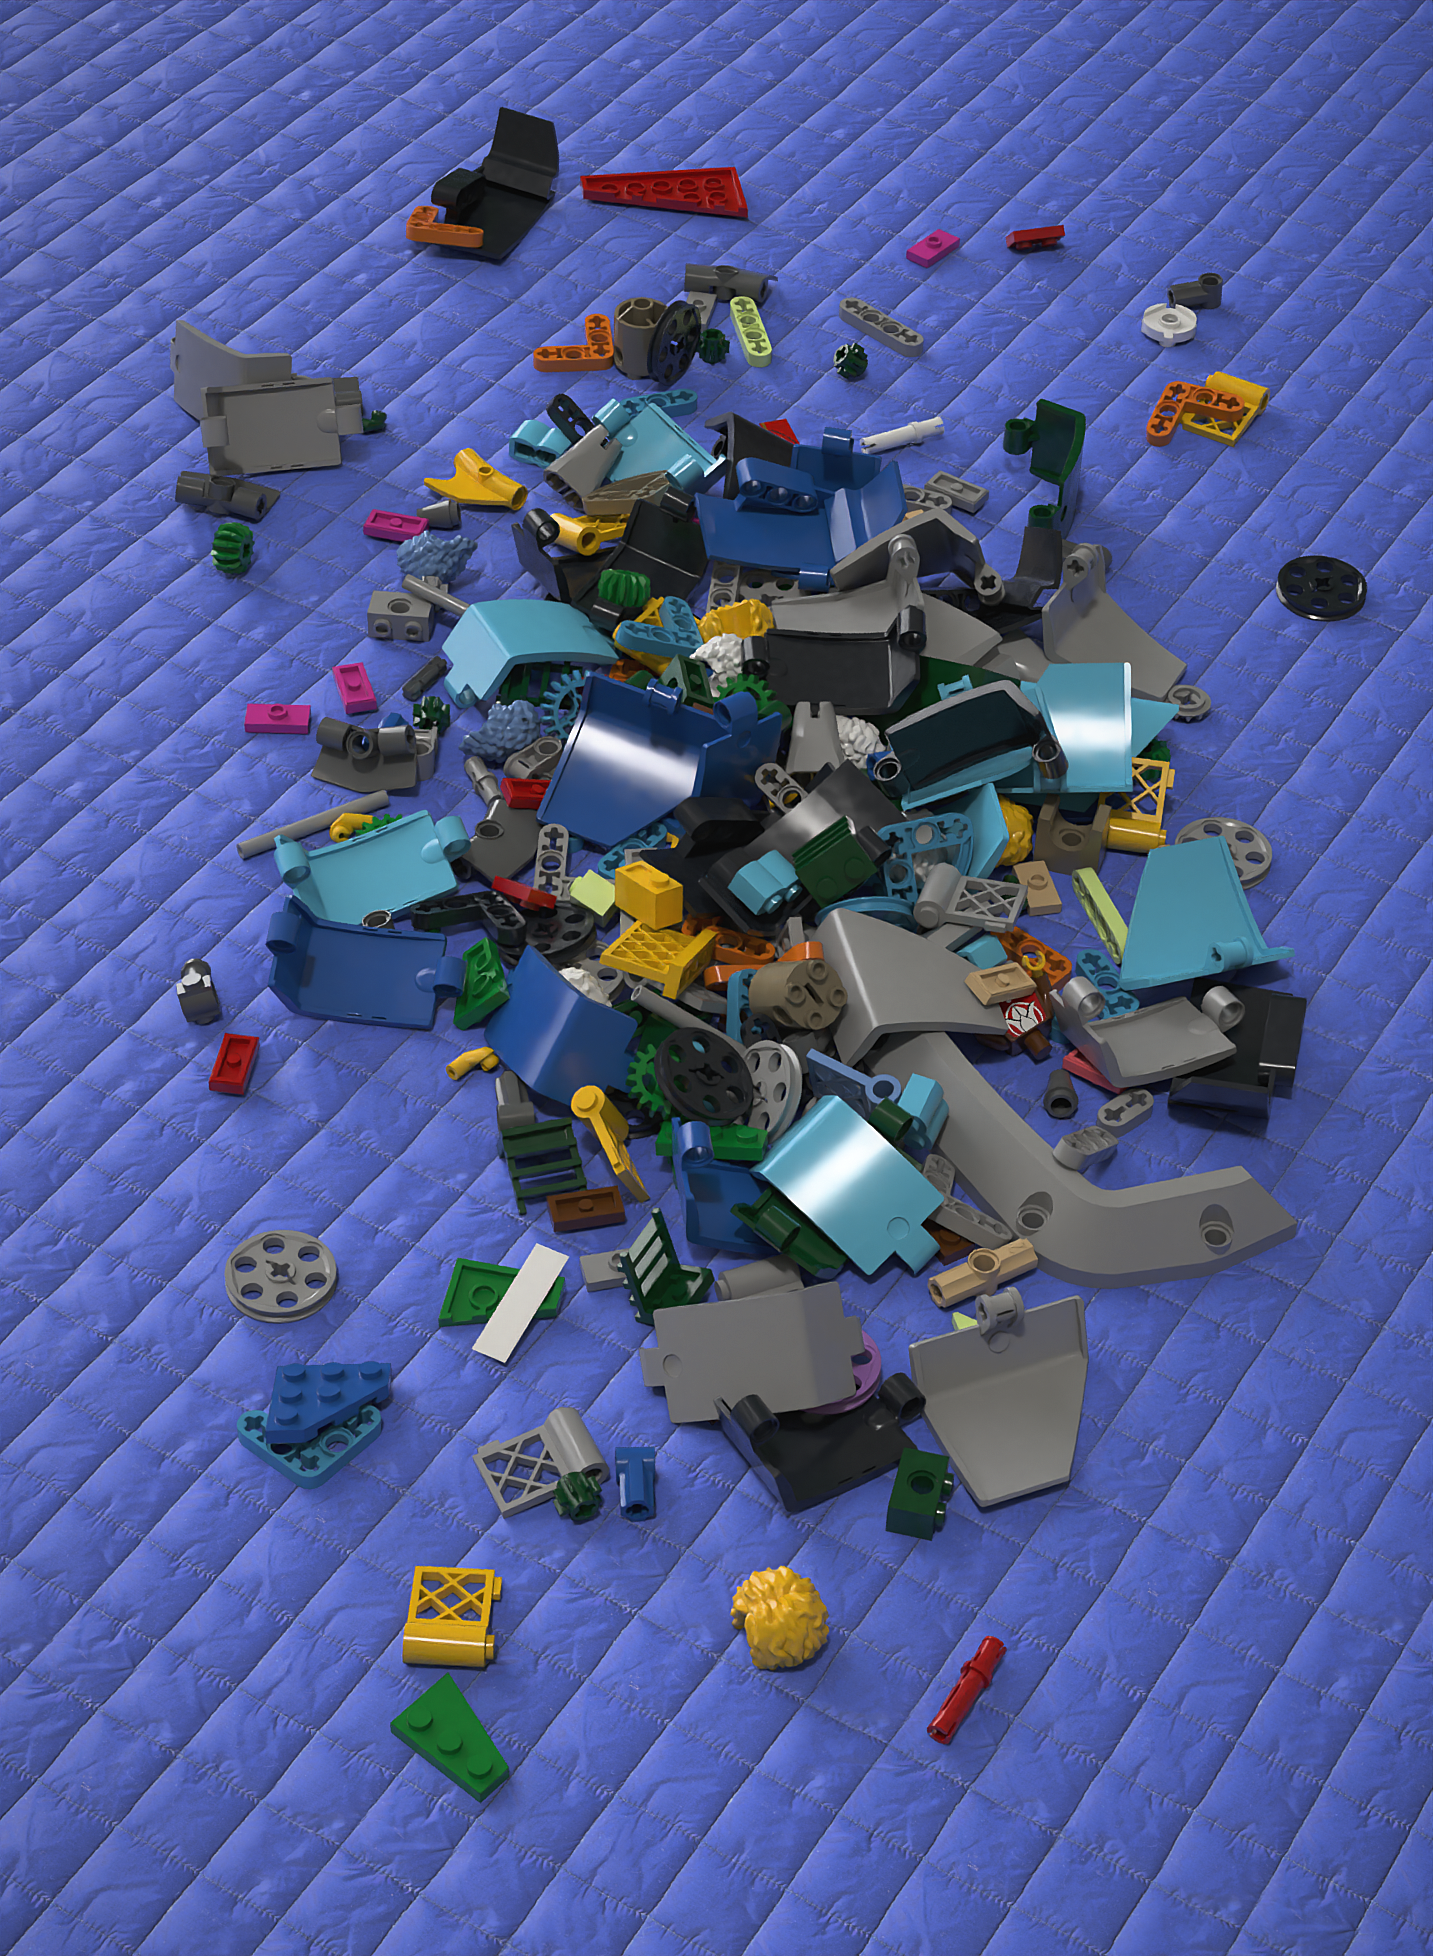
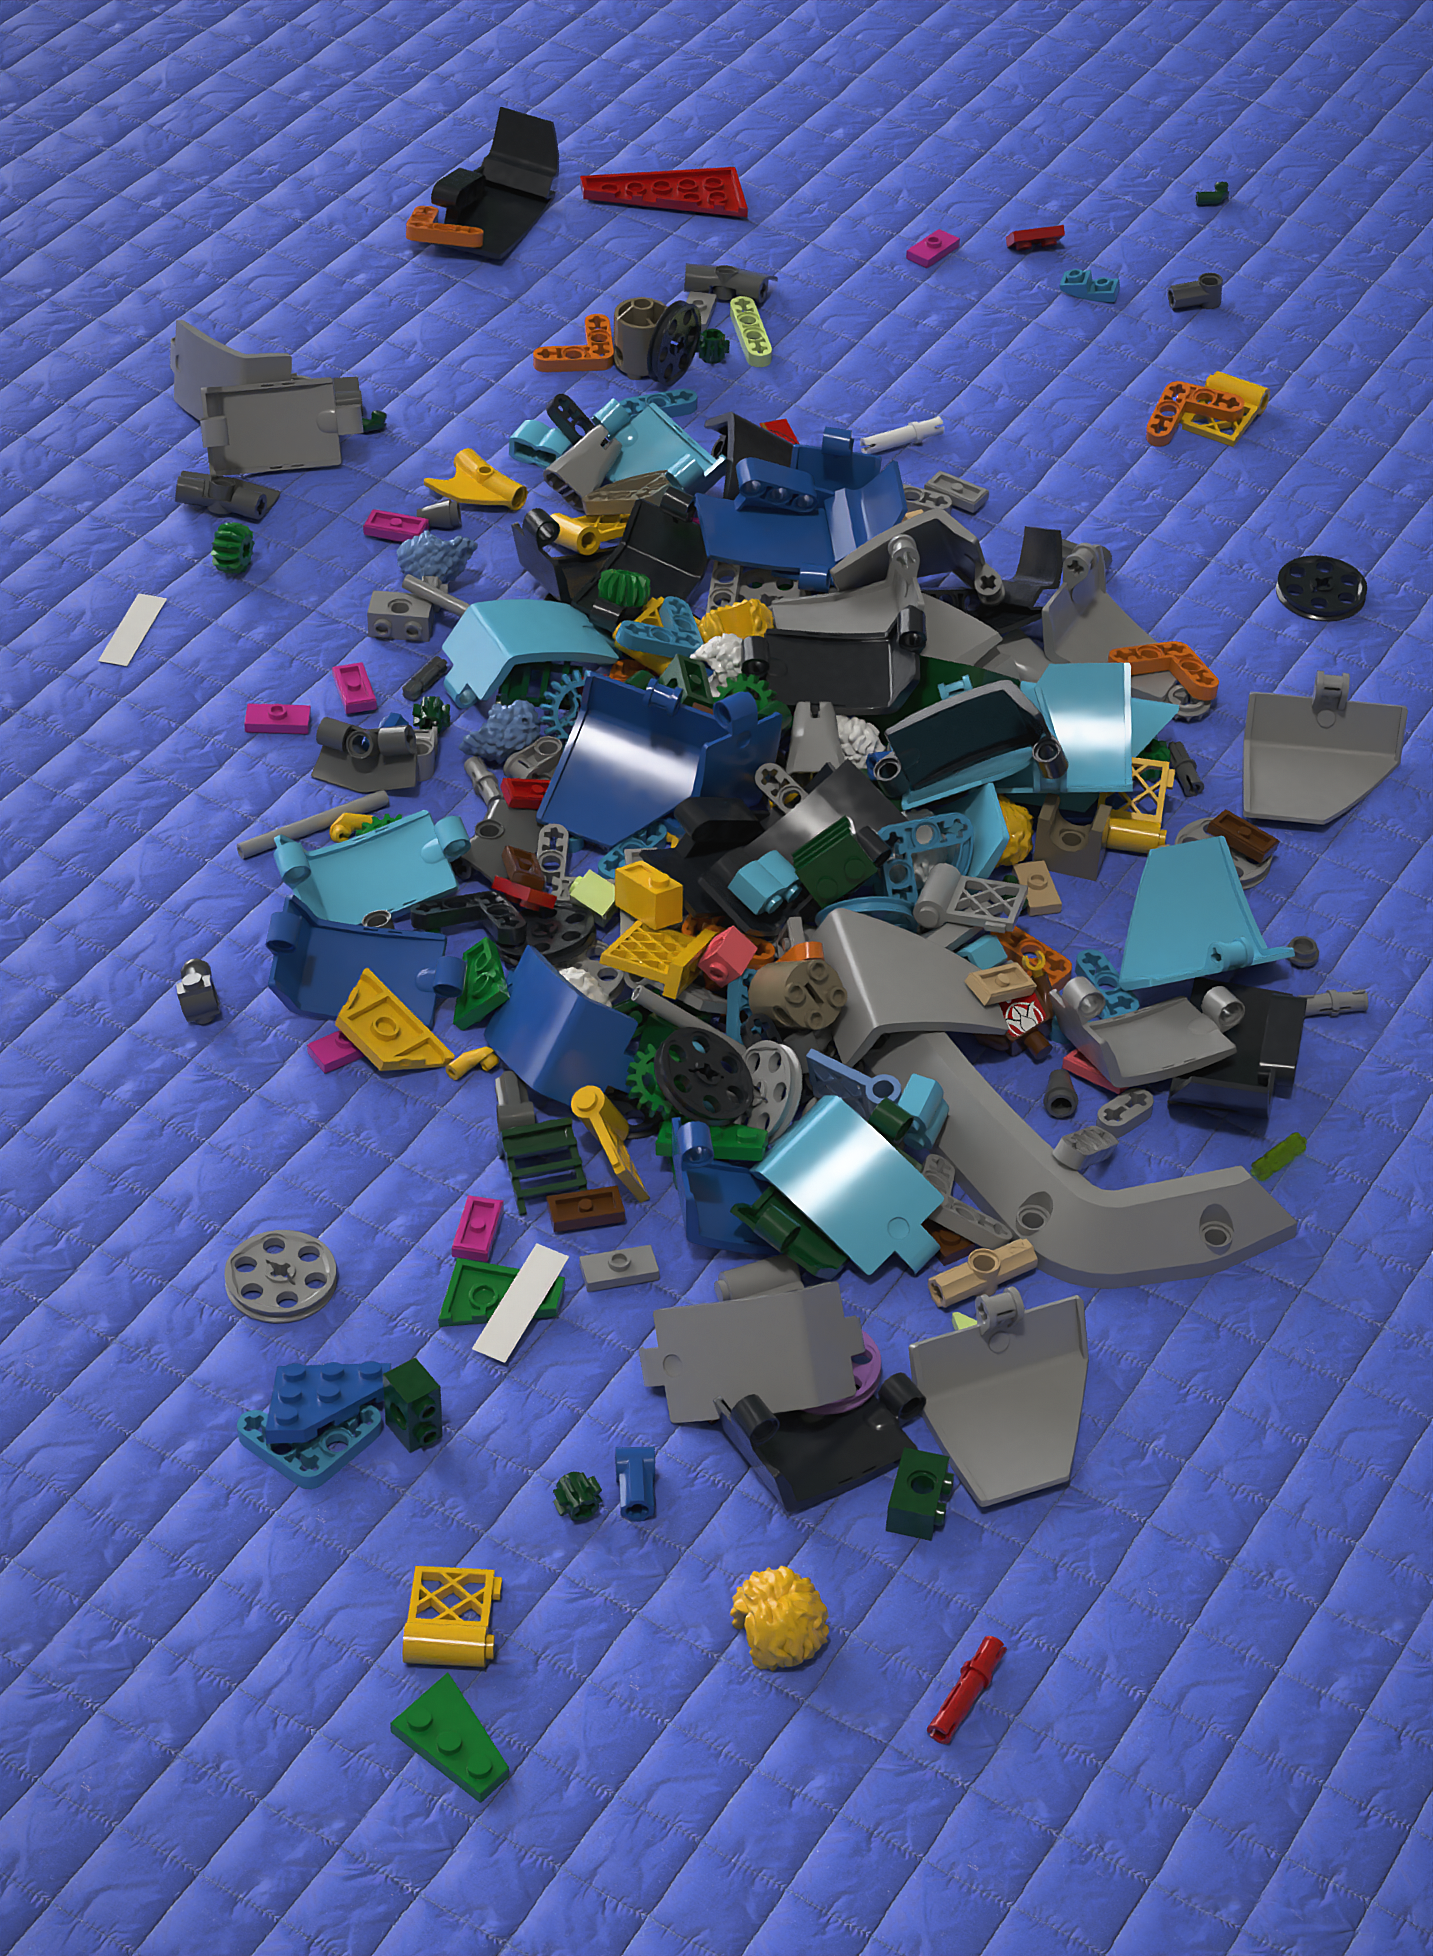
red plate [208,1033,260,1095] -> none
light grey piece [472,1407,610,1519] -> none
dark green plate [616,1207,715,1325] -> none
dark green gear [833,342,868,379] -> none
light grey beam [839,298,924,357] -> none
dark green panel [1003,399,1086,540] -> none
yellowish green beam [1072,867,1128,964] -> none
white plate [1141,303,1197,347] -> none
none -> white sticker [98,593,167,666]
none -> dark pink plate [307,1030,365,1073]
none -> yellow wing [335,968,455,1071]
none -> dark green brick [383,1357,443,1453]
none -> dark pink plate [451,1195,504,1262]
none -> reddish brown plate [501,845,545,891]
none -> coral brick [697,925,758,988]
none -> dark azure slope [1059,269,1120,302]
none -> orange beam [1107,641,1219,701]
none -> dark grey axle [1168,741,1204,797]
none -> dark green arm [1195,182,1230,205]
none -> reddish brown plate [1206,809,1280,863]
none -> light grey panel [1242,670,1408,825]
none -> clear neon green axle [1250,1132,1307,1181]
none -> flat silver plate [1286,936,1319,967]
none -> light grey pin [1297,989,1368,1017]

